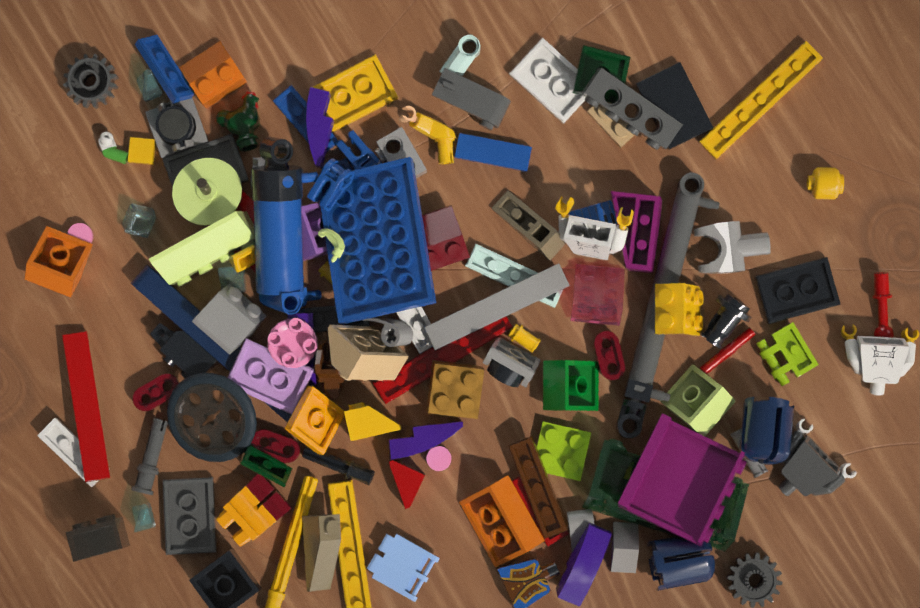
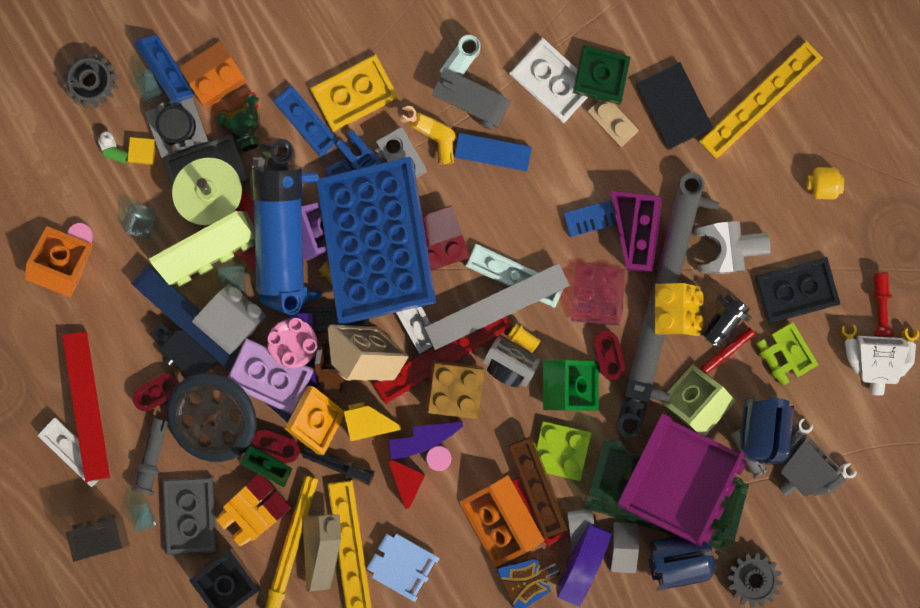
yellow slope [229,245,256,273] -> none
dark purple slope [306,87,334,169] -> none
blue piece [307,159,354,211] -> none
yellowish green piece [318,229,345,263] -> none
light grey panel [362,316,413,347] -> none
dark tan slope [492,191,566,261] -> none
white torso [555,196,634,260] -> none
dark grey brick [581,68,683,150] -> none

